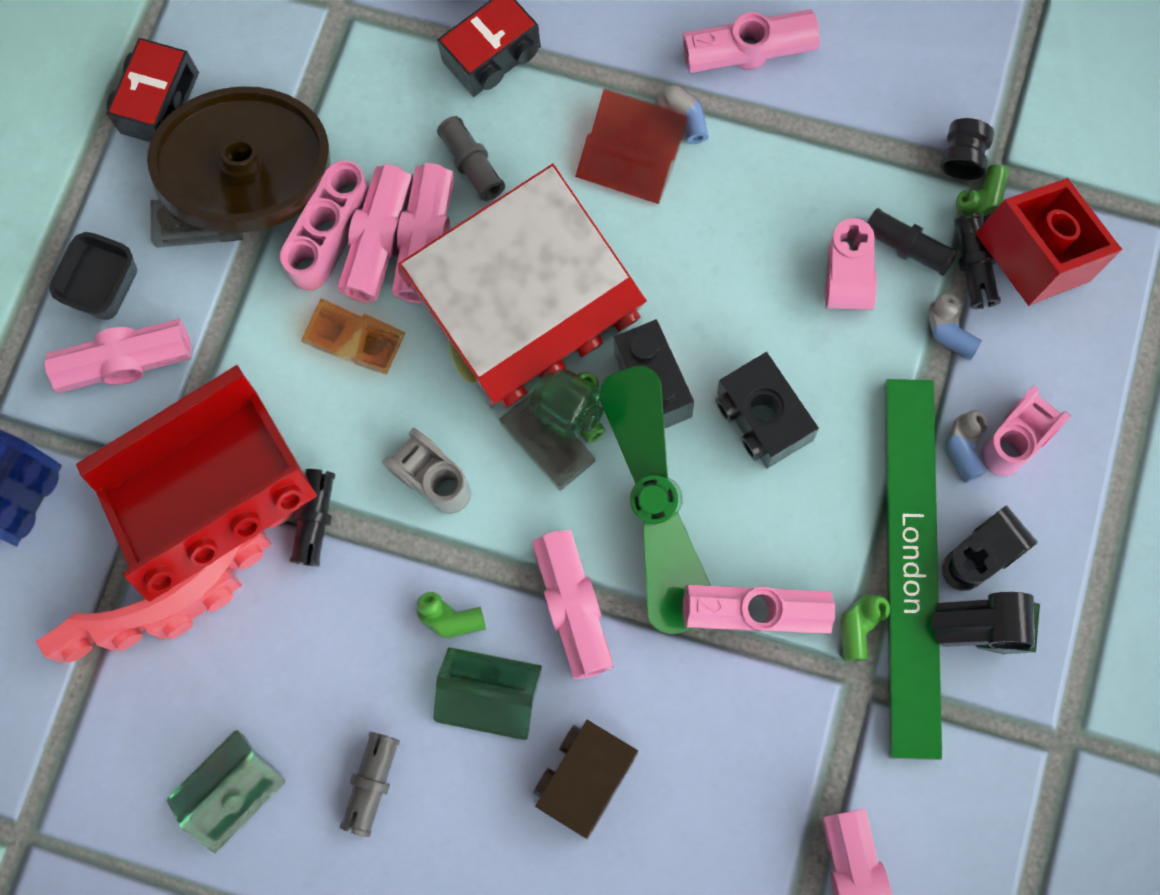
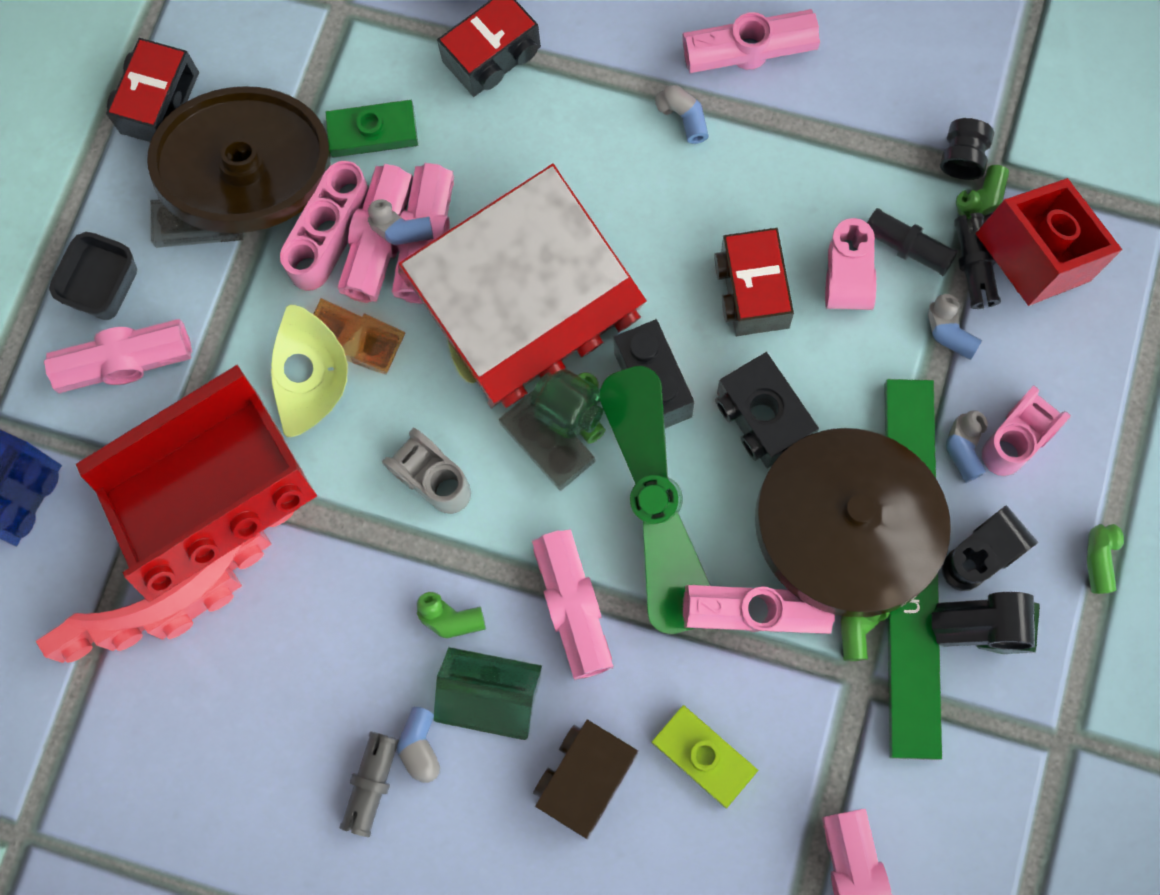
clear green panel [167,730,286,854] -> none
black pin [289,469,336,567] -> none
dark grey pin [437,116,505,201] -> none
clear red slope [575,89,690,204] -> none
none -> yellowish green piece [271,304,348,437]
none -> green plate [325,99,418,158]
none -> arm [368,199,434,245]
none -> arm [397,707,440,783]
none -> lime plate [651,705,759,809]
none -> brick [714,227,794,336]
none -> dark brown dish [755,428,951,617]
none -> bright green arm [1087,524,1124,594]

